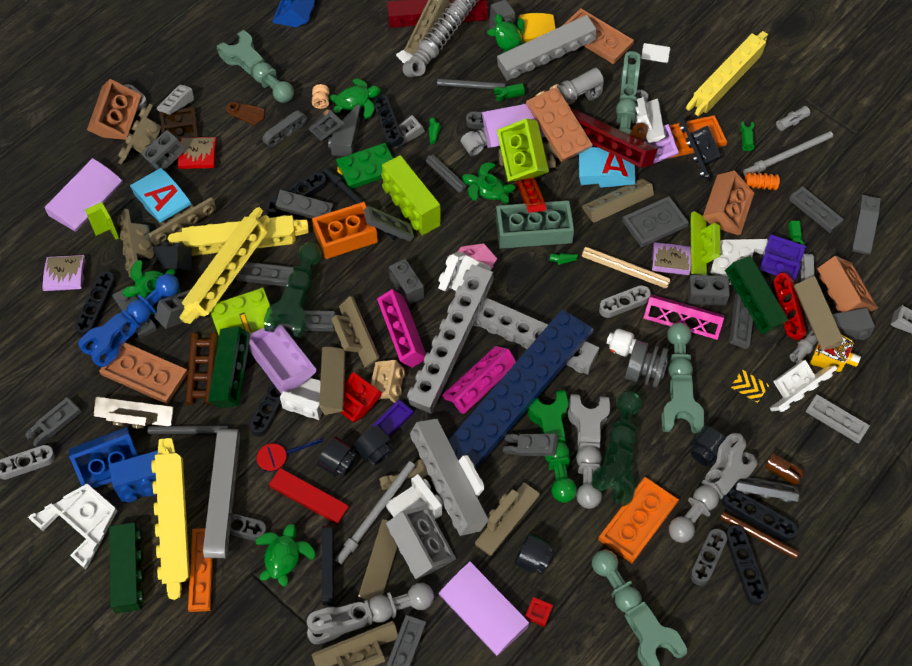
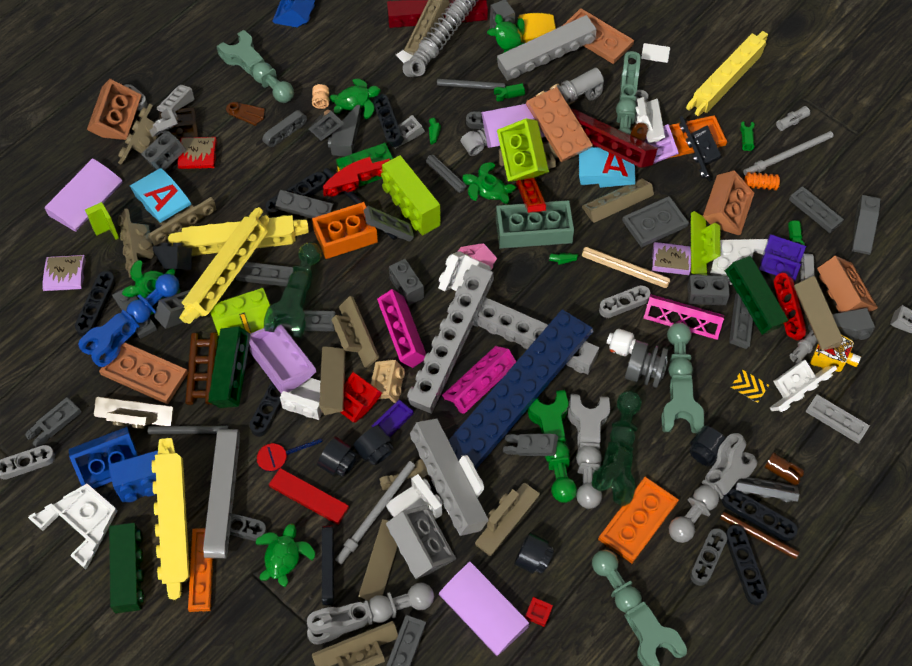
none -> light grey bracket [150,107,178,137]
none -> red slope [323,157,390,197]

